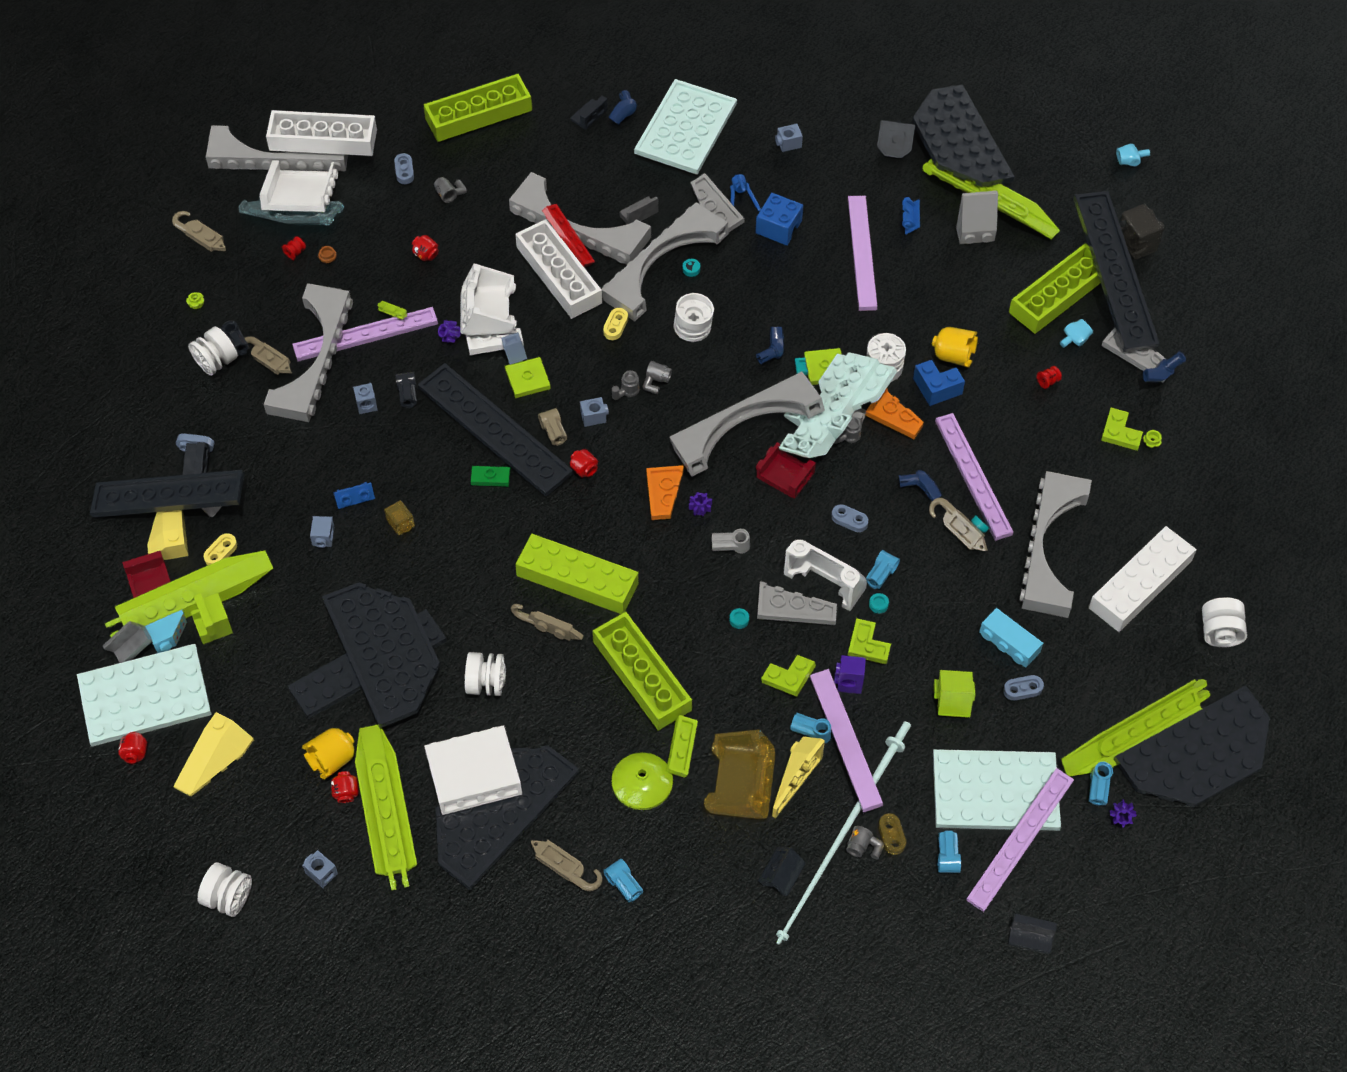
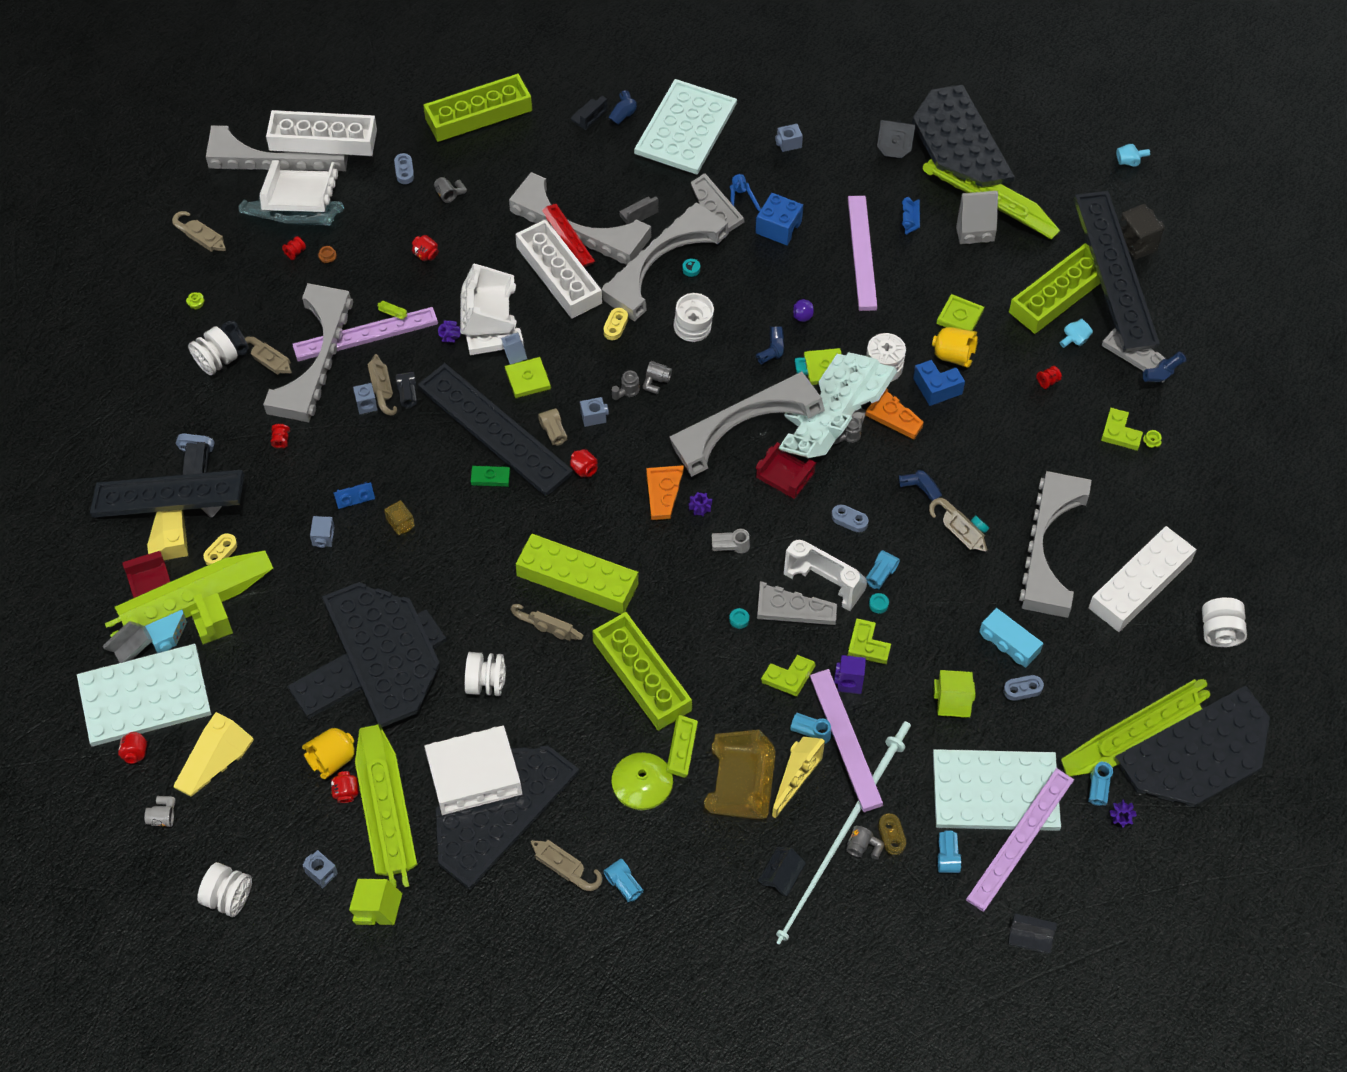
lavender tile [935,413,1013,541] -> none
none -> light grey piece [145,796,176,827]
none -> red bush [271,424,290,448]
none -> lime plate [349,879,402,925]
none -> dark tan plate [368,354,397,415]
none -> dark purple piece [794,299,813,322]
none -> lime plate [937,294,984,331]

